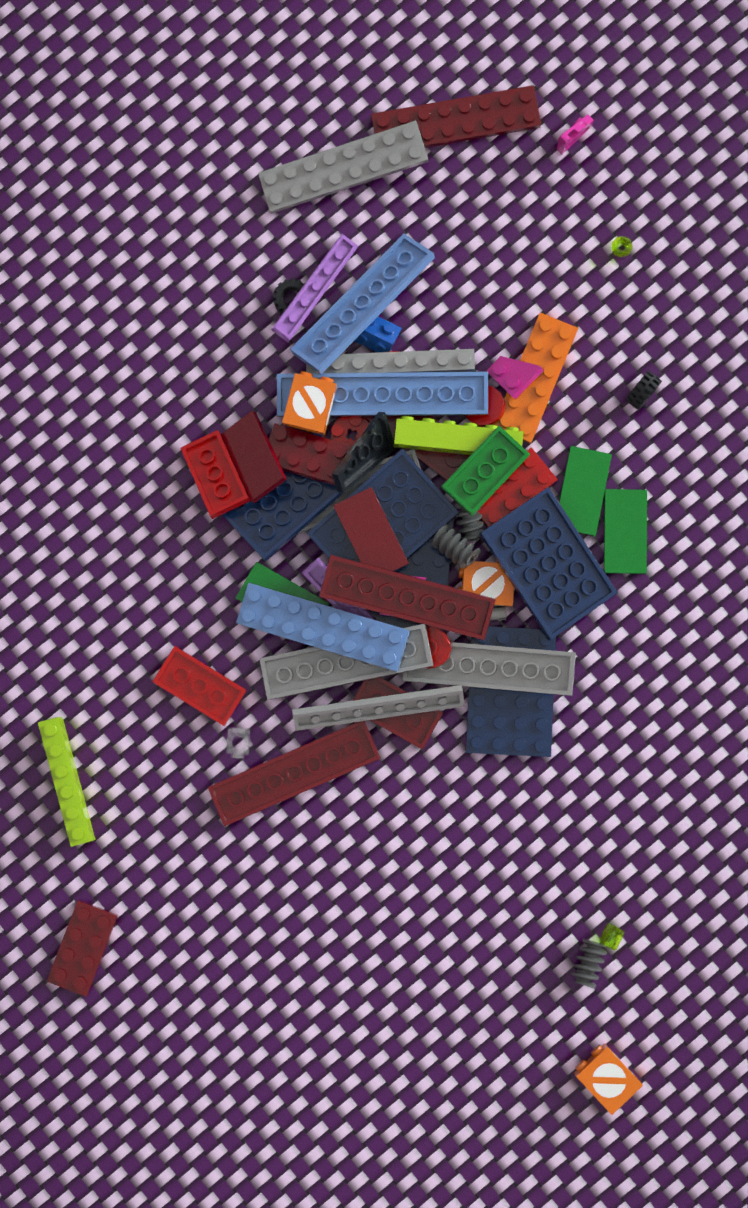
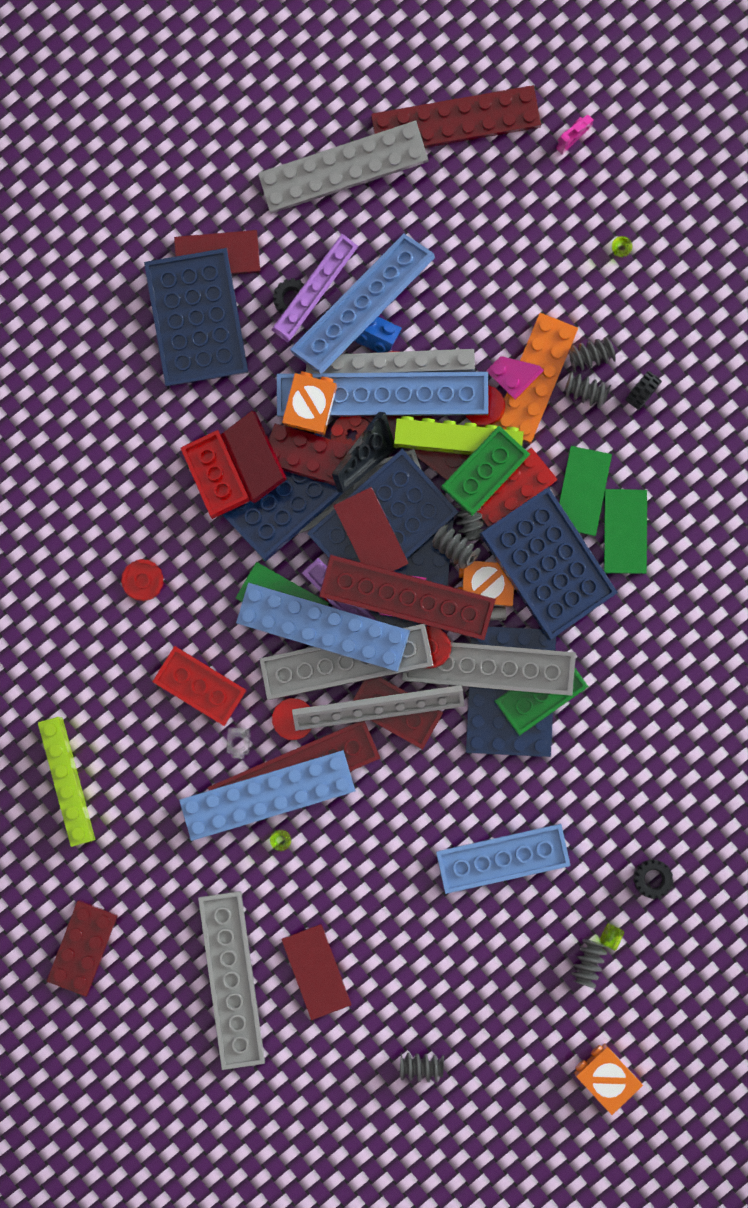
none -> red tile [121,559,164,601]
none -> dark blue plate [144,248,249,387]
none -> dark red tile [174,230,261,275]
none -> medium blue plate [179,750,356,841]
none -> light grey plate [198,891,265,1070]
none -> clear neon green plate [270,830,292,851]
none -> red tile [272,698,311,740]
none -> dark red tile [281,923,352,1020]
none -> dark grey piece [399,1053,444,1083]
none -> medium blue plate [436,824,571,894]
none -> green tile [494,668,589,736]
none -> dark grey piece [564,371,611,409]
none -> dark grey piece [569,337,616,373]
none -> black tyre [633,859,674,899]

